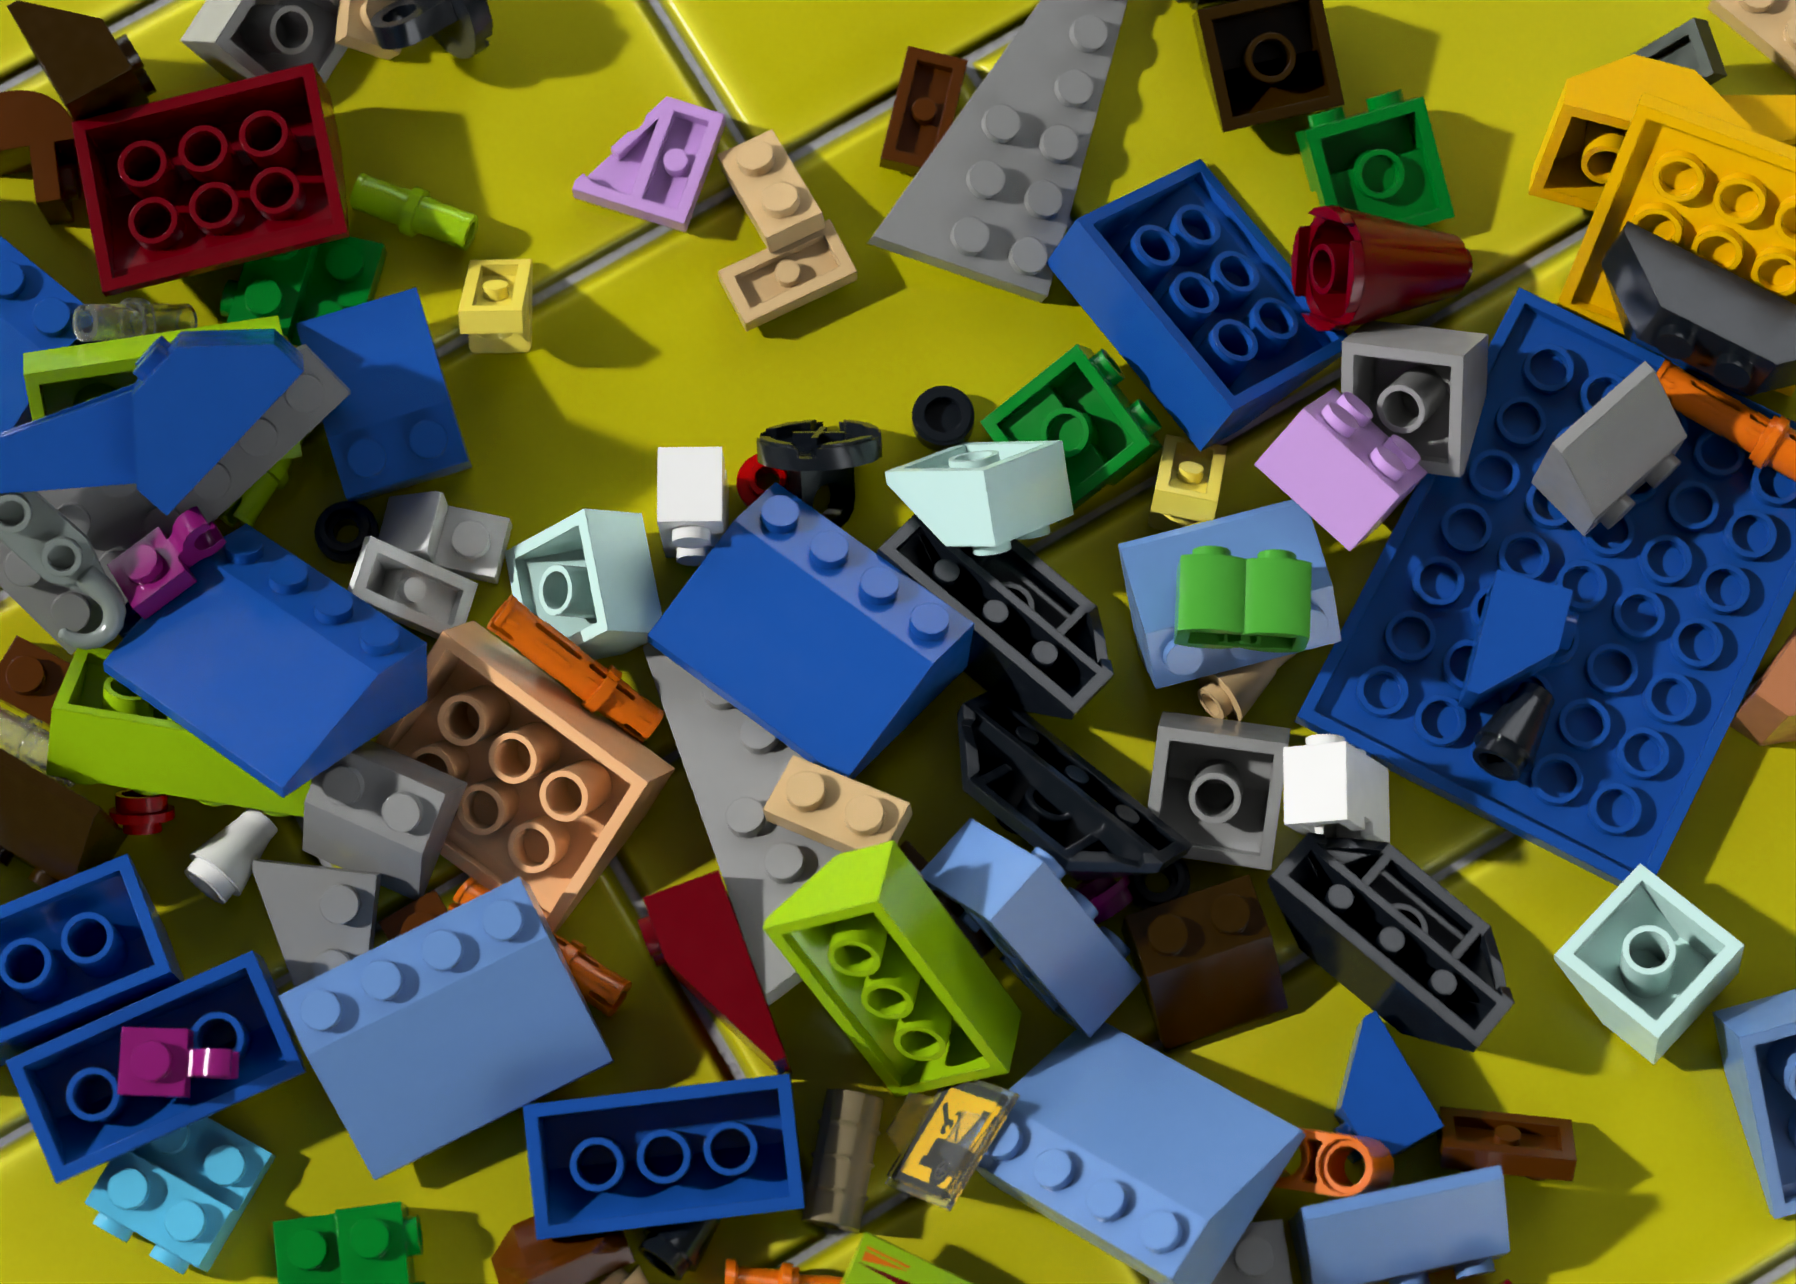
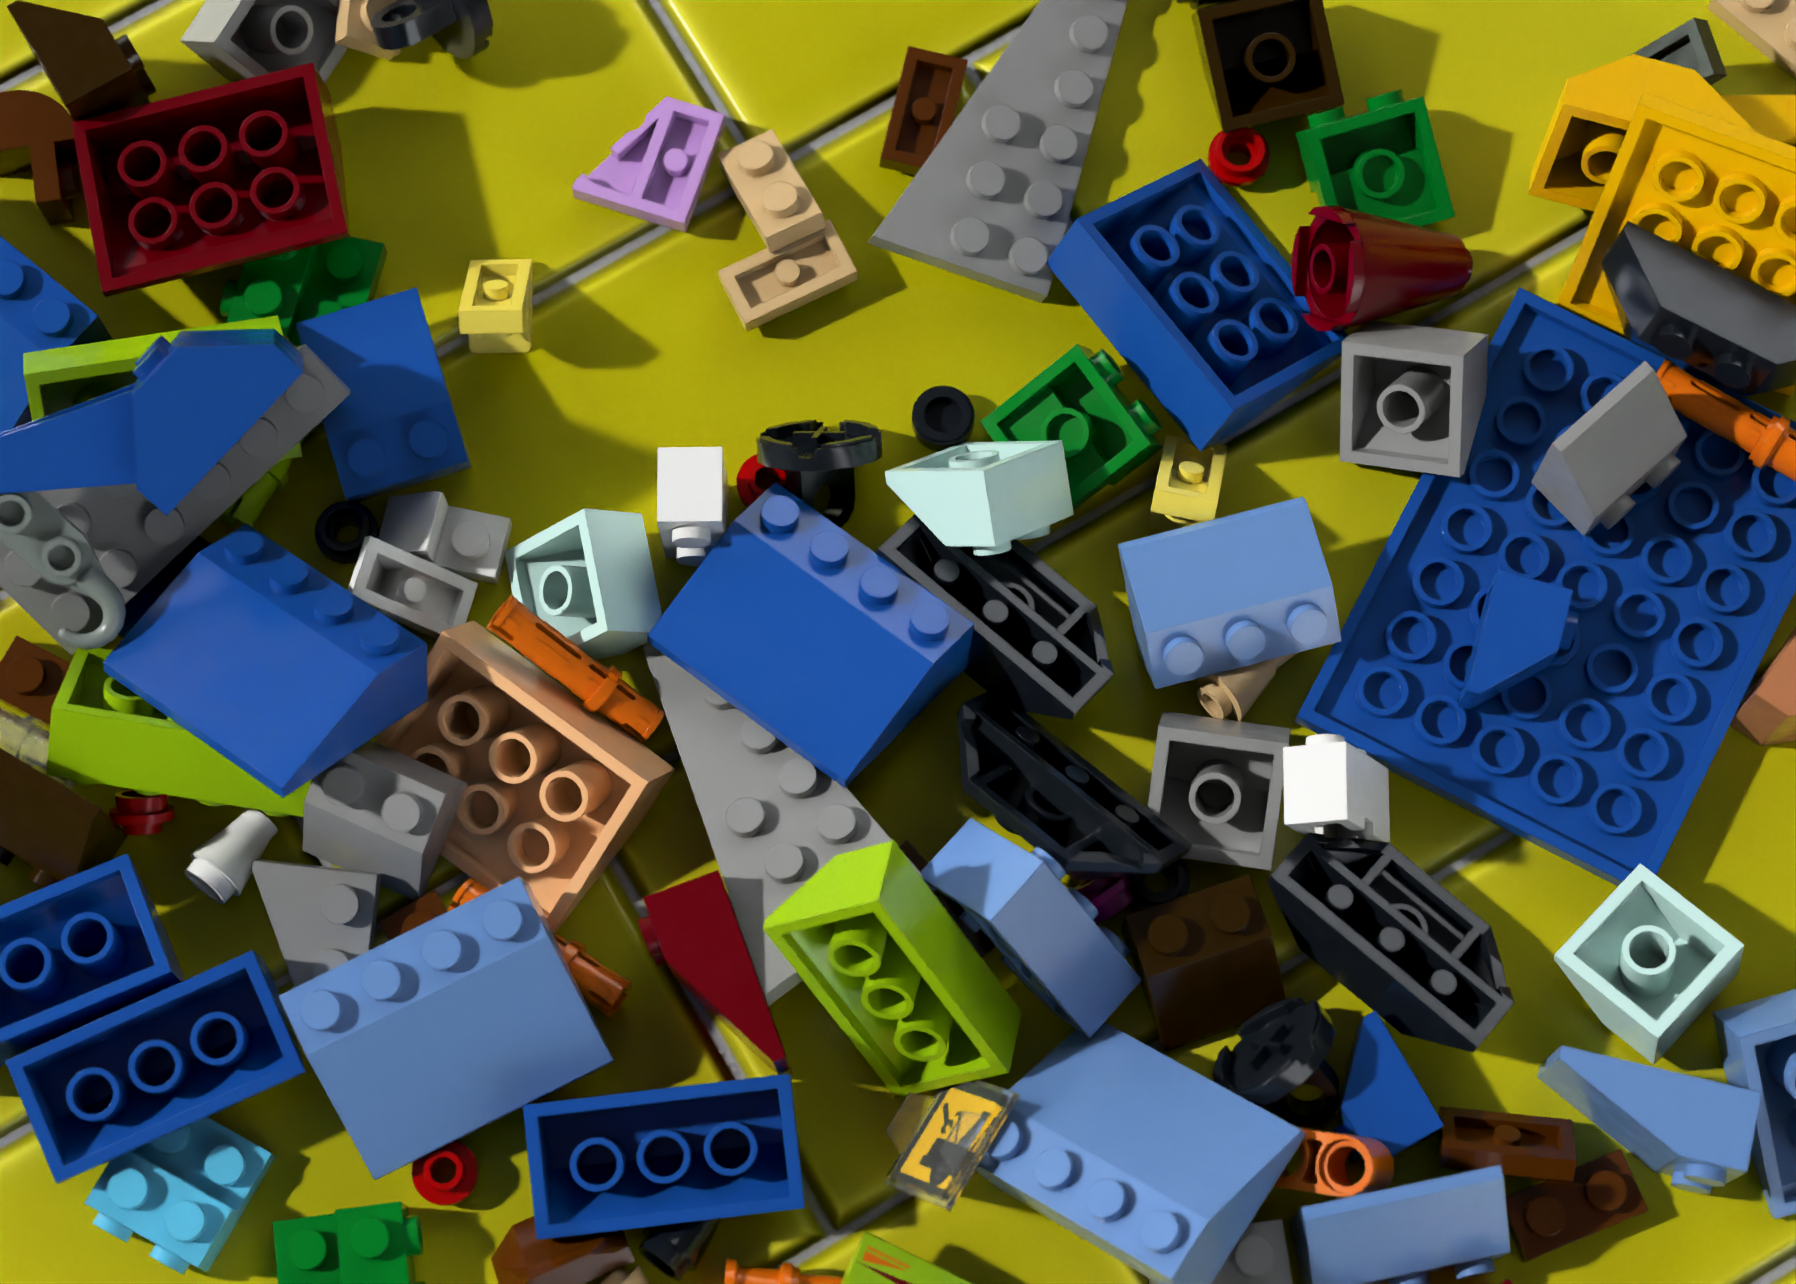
clear pin [72,298,198,342] -> none
magenta plate [107,506,226,620] -> none
magenta plate [117,1027,240,1098] -> none
lime pin [350,173,479,251] -> none
tan plate [763,755,913,853] -> none
dark tan axle [801,1089,884,1232] -> none
bright green brick [1174,545,1312,653] -> none
lavender brick [1254,388,1428,552] -> none
black cone [1473,682,1555,781] -> none
none -> red plate [412,1140,479,1206]
none -> red plate [1208,127,1270,187]
none -> black tile [1213,998,1339,1127]
none -> reddish brown plate [1506,1149,1648,1263]
none -> medium blue slope [1537,1045,1762,1194]

